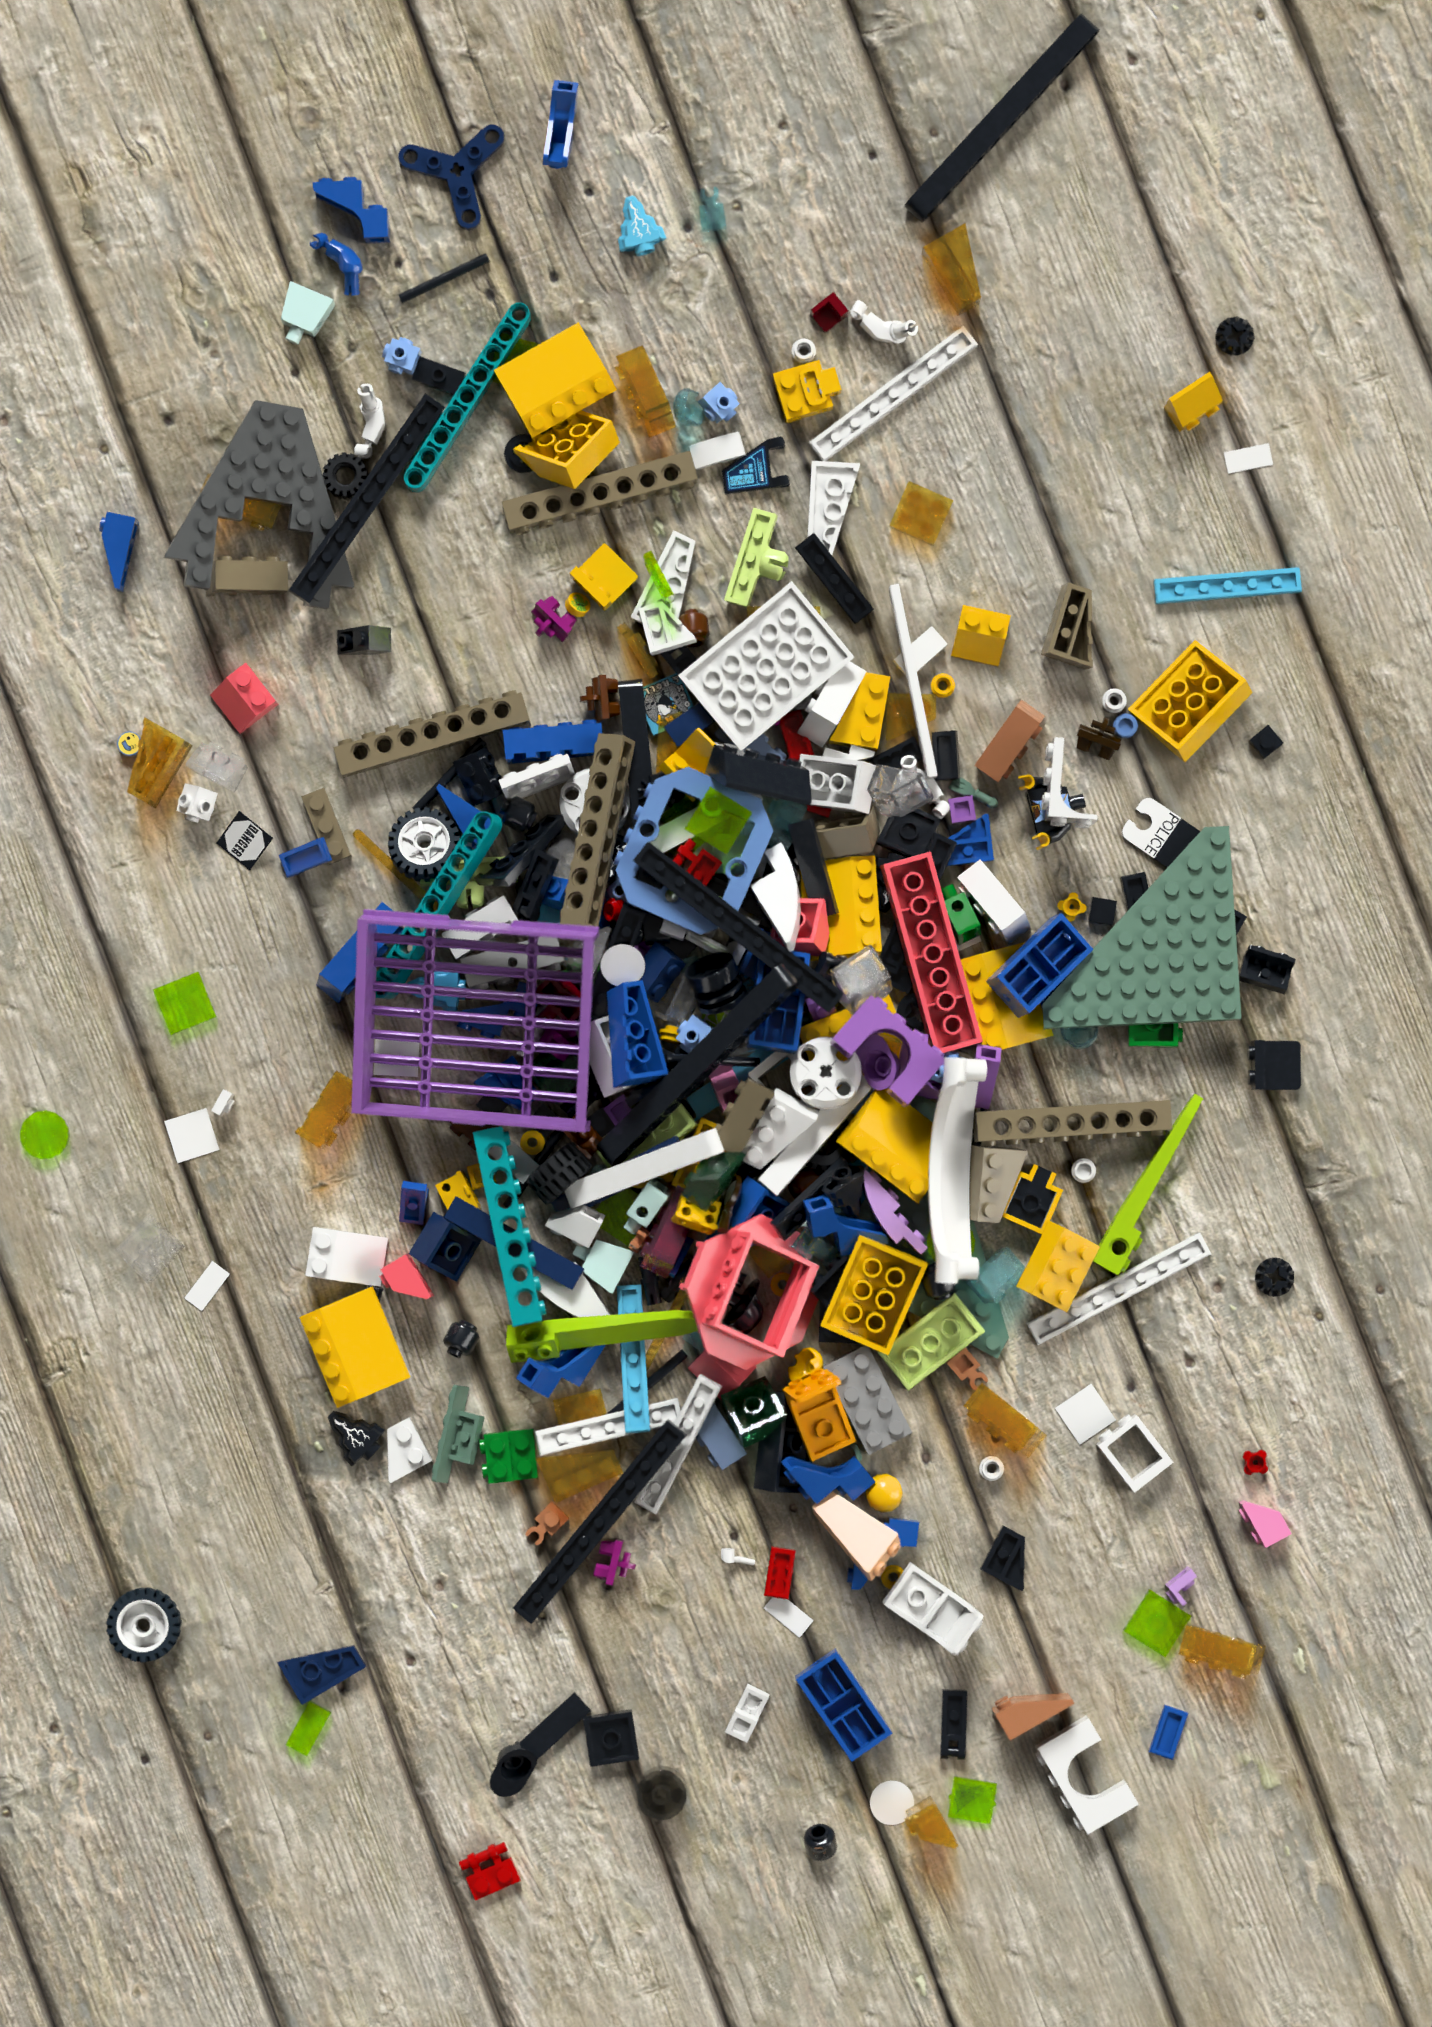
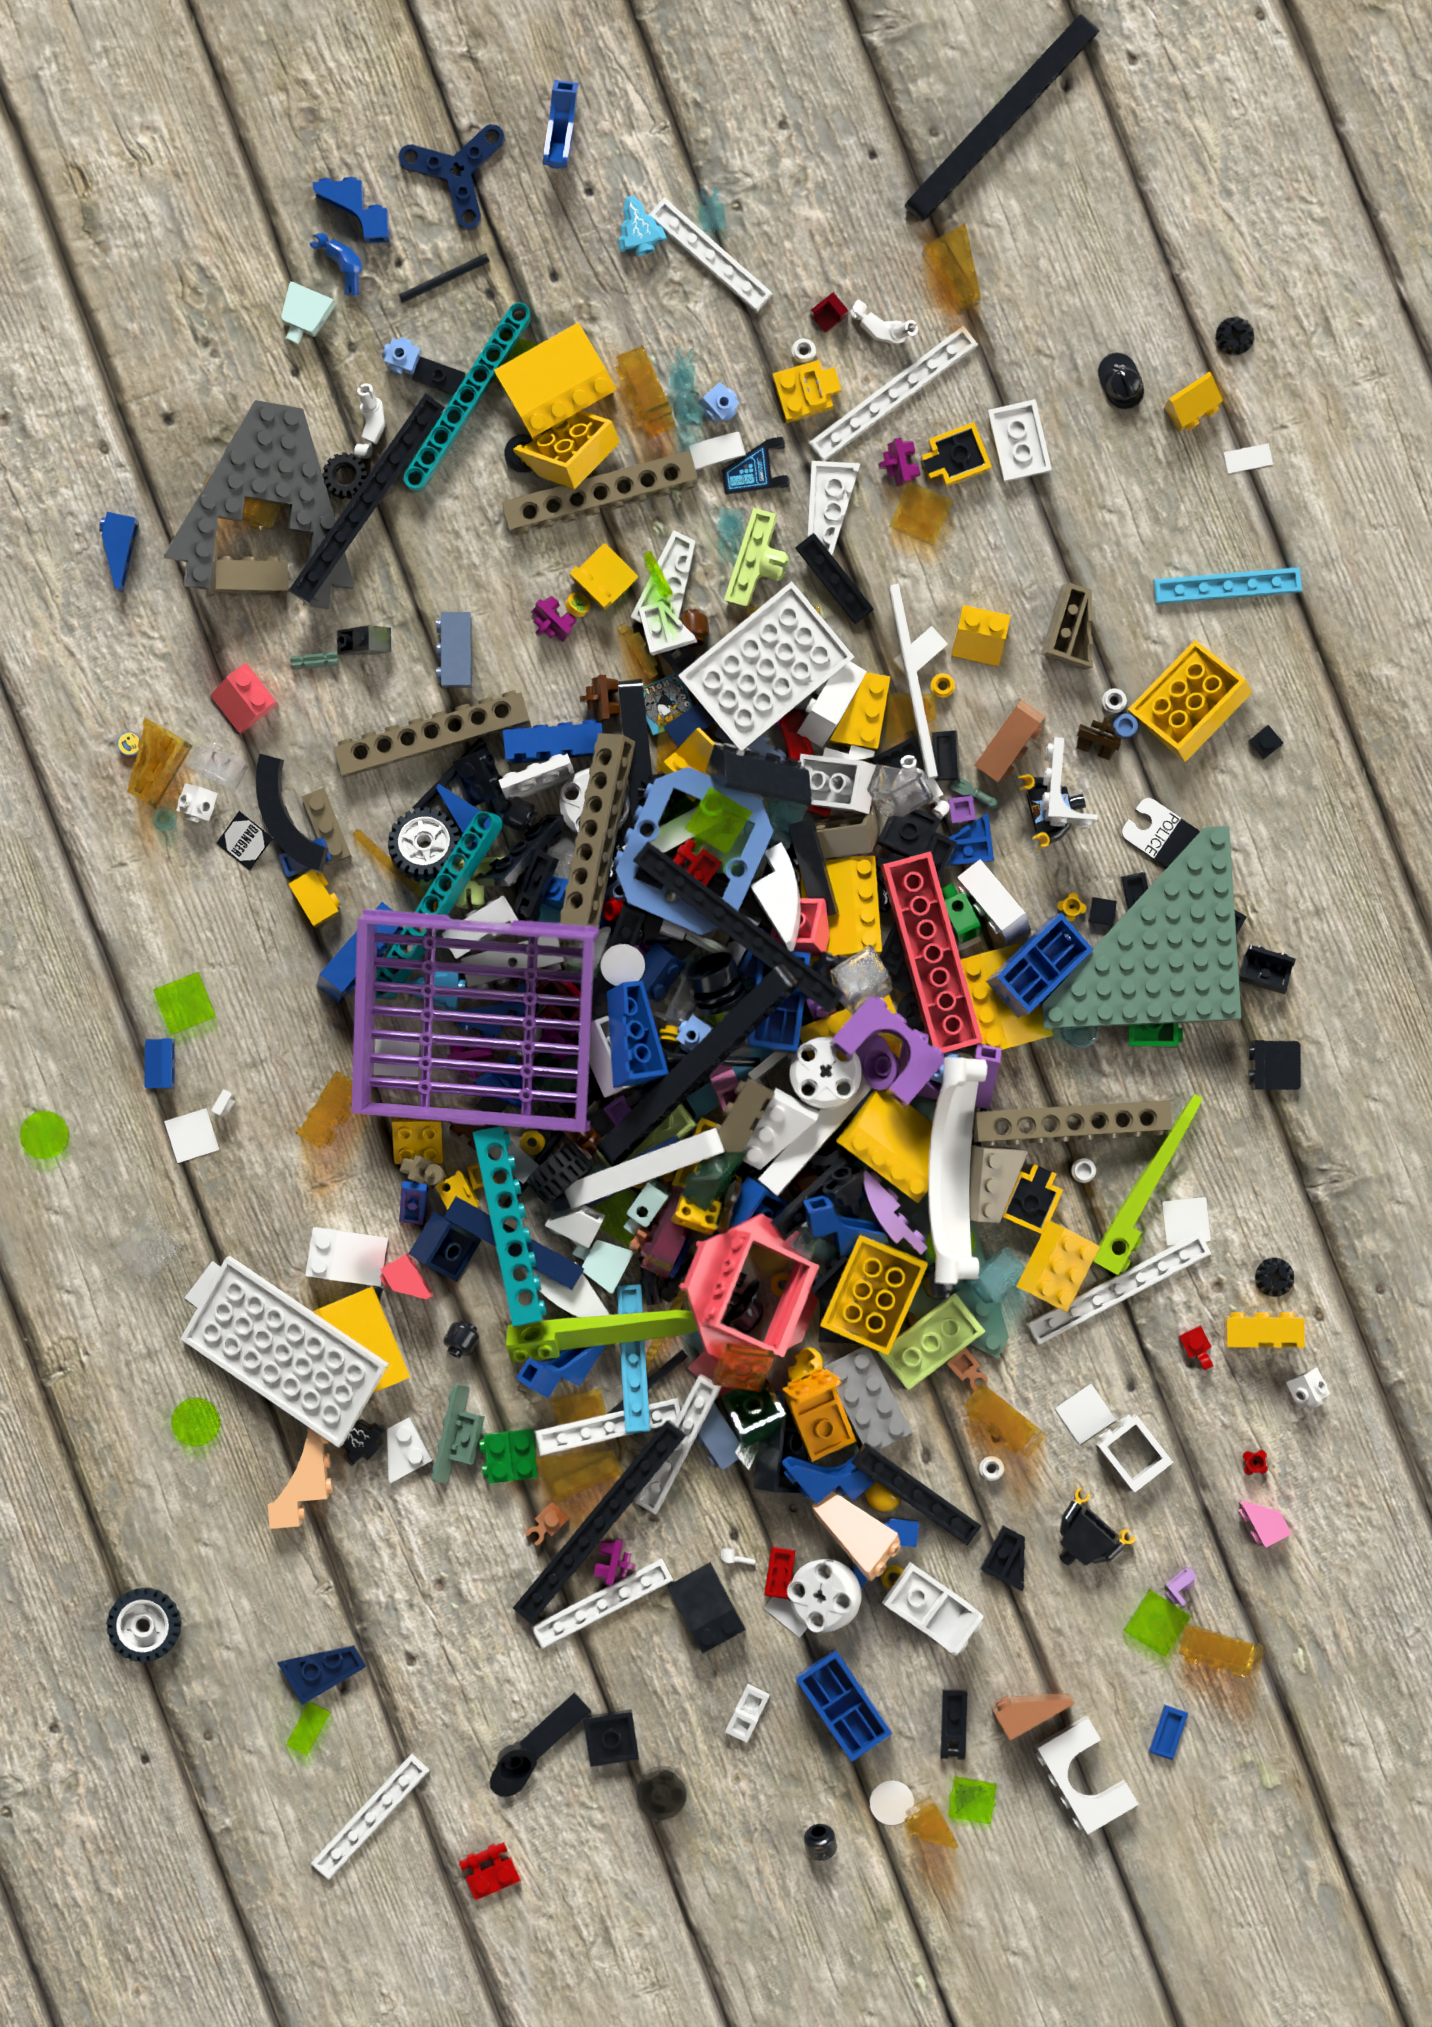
none -> blue panel [145,1038,175,1088]
none -> clear light blue plate [152,806,177,831]
none -> clear neon green tile [171,1397,221,1447]
none -> white plate [180,1256,389,1447]
none -> black tile [256,753,329,872]
none -> light nougat arch [268,1427,333,1529]
none -> yellow brick [289,869,341,928]
none -> sand green axle [290,652,339,670]
none -> white tile [310,1753,430,1881]
none -> yellow bracket [392,1106,443,1164]
none -> dark tan hips [400,1155,444,1189]
none -> sand blue brick [436,612,472,688]
none -> magenta hips [448,1036,494,1078]
none -> white tile [531,1558,673,1649]
none -> white tile [649,198,773,313]
none -> black slope [667,1562,746,1654]
none -> clear light blue plate [668,347,695,392]
none -> clear orange plate [712,1344,775,1391]
none -> clear light blue plate [717,507,744,552]
none -> white sticker [735,1433,758,1470]
none -> white piece [787,1559,861,1632]
none -> black tile [851,1443,982,1546]
none -> magenta hips [878,438,920,487]
none -> piece [921,422,992,488]
none -> white plate [988,399,1052,482]
none -> black torso [1059,1488,1135,1566]
none -> black piece [1098,352,1144,409]
none -> white sticker [1162,1197,1211,1245]
none -> red plate [1178,1325,1214,1370]
none -> yellow wedge [1224,1312,1305,1348]
none -> white brick [1286,1368,1330,1409]

